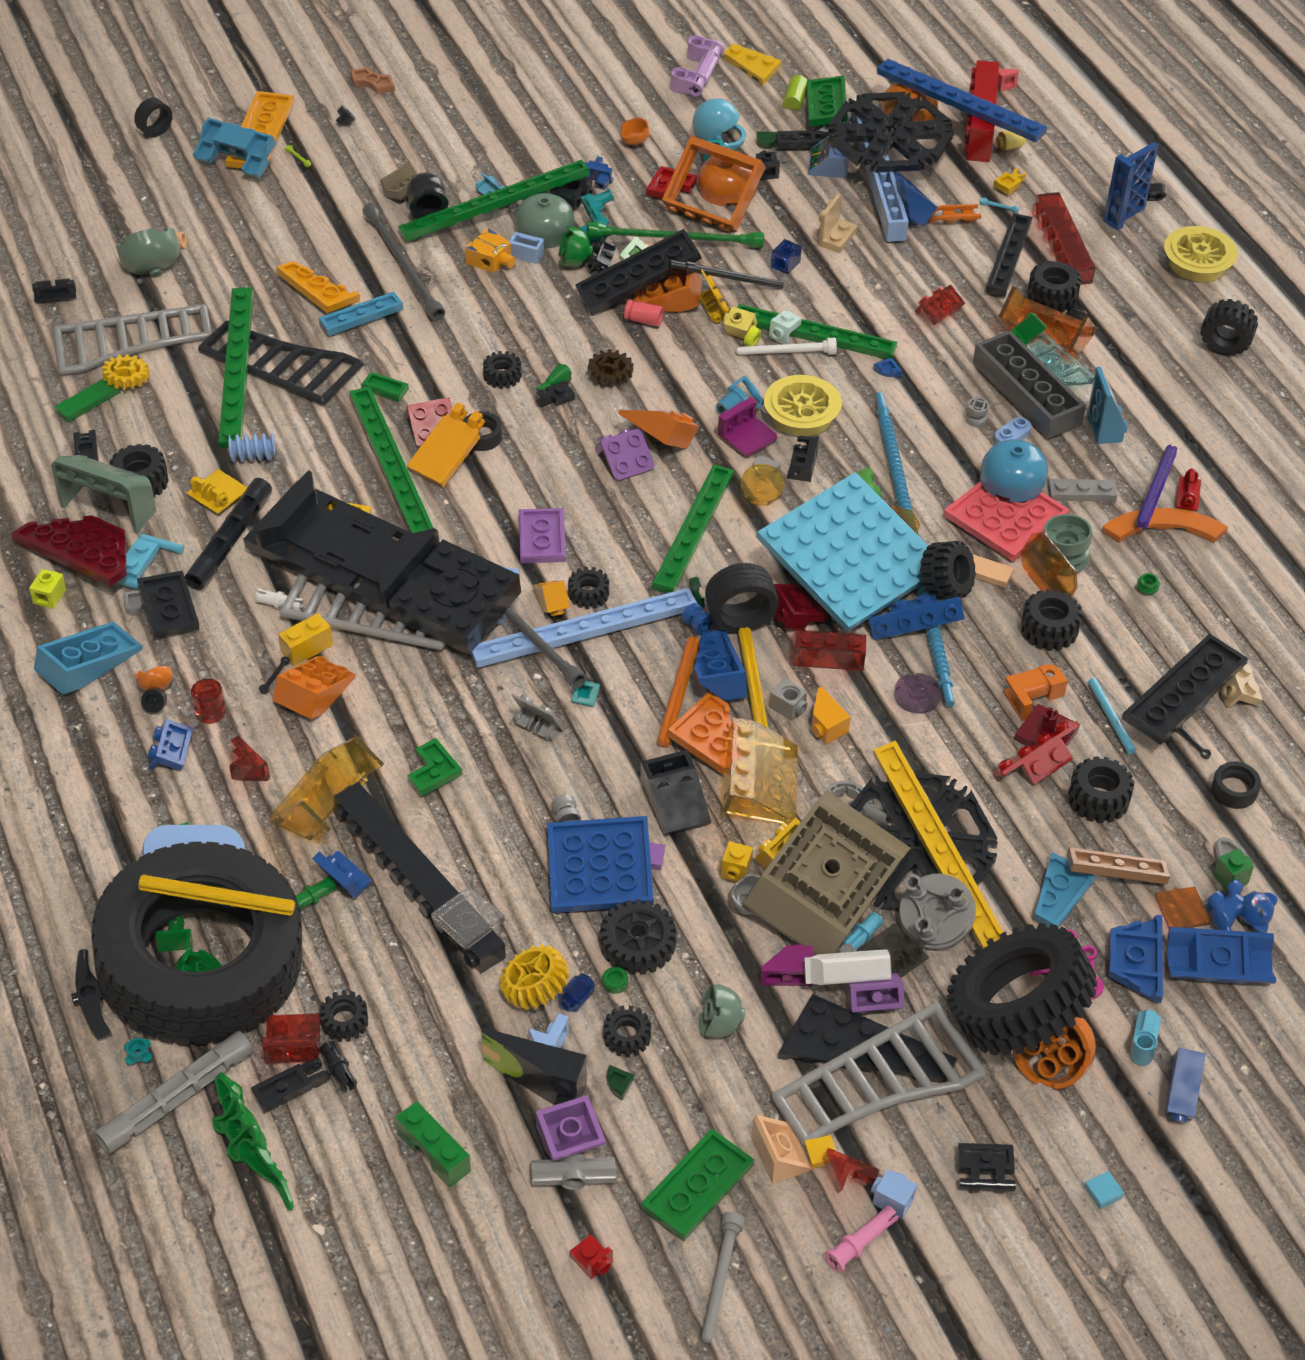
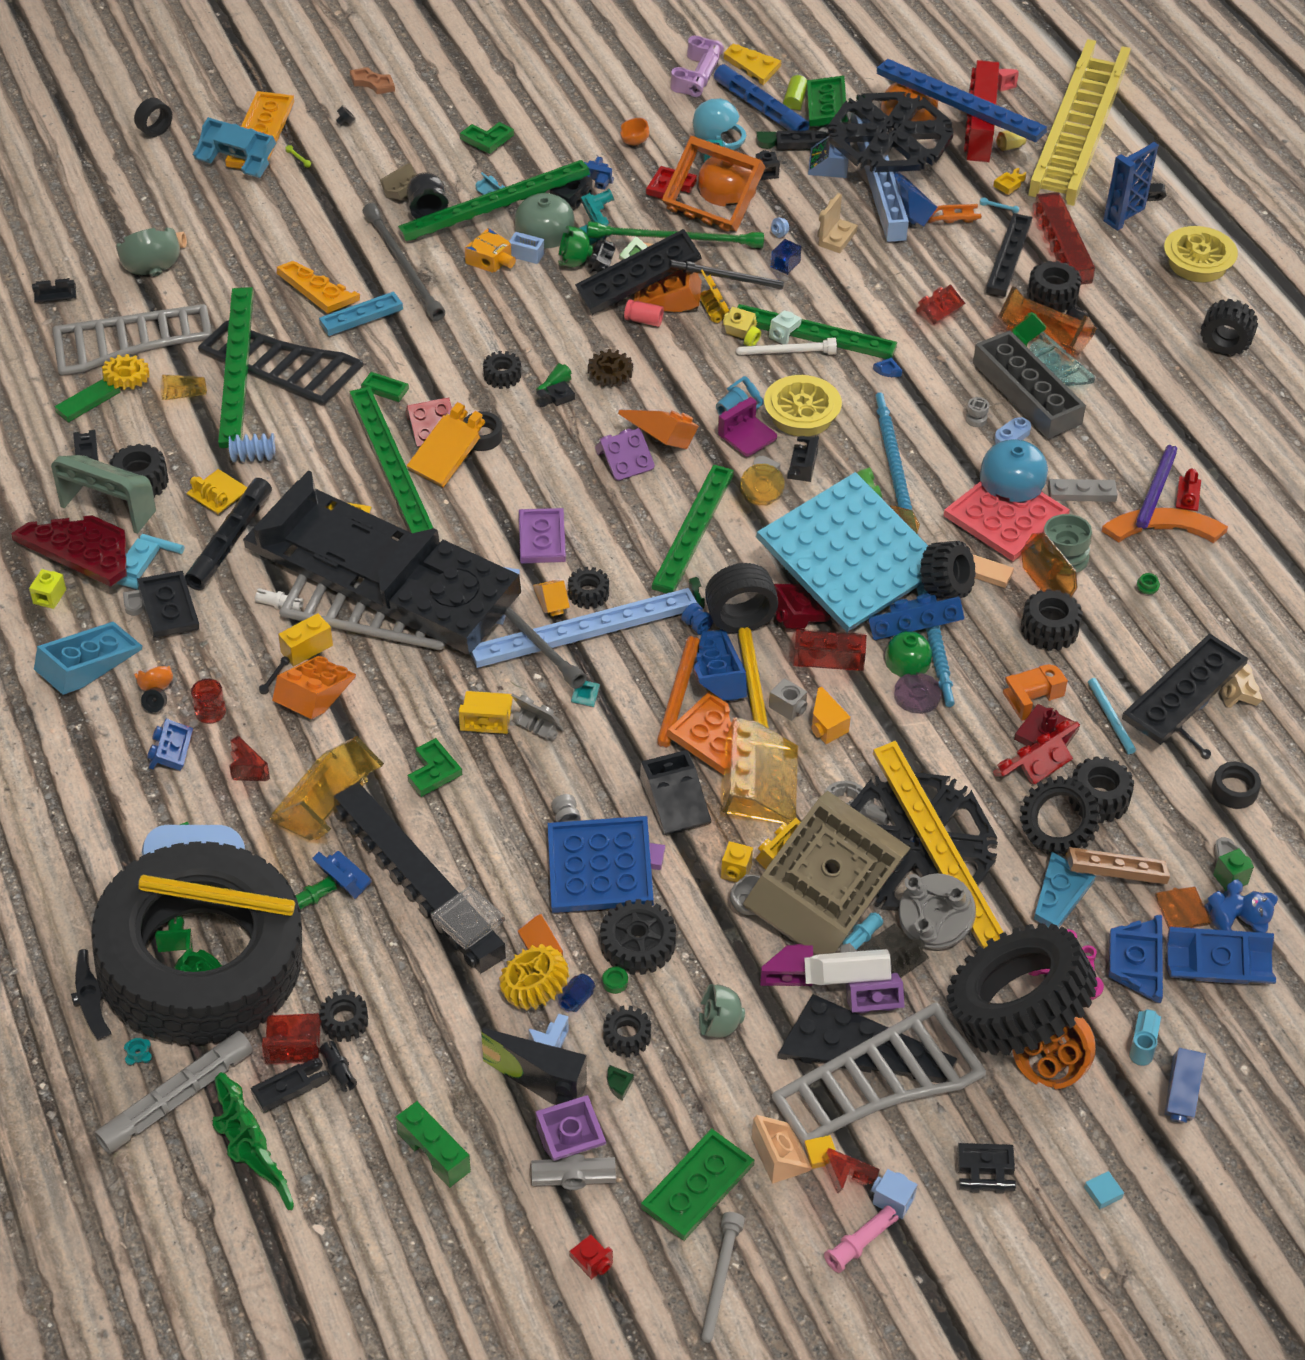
dark azure slope [1087,366,1128,444] -> none
none -> clear yellow slope [160,374,207,400]
none -> yellow bracket [459,691,513,734]
none -> green plate [460,122,514,154]
none -> orange slope [518,914,563,956]
none -> blue piece [714,64,810,131]
none -> light blue plate [771,217,789,238]
none -> green cylinder [885,631,932,678]
none -> black tyre [1020,776,1101,856]
none -> light yellow ladder [1028,39,1131,206]

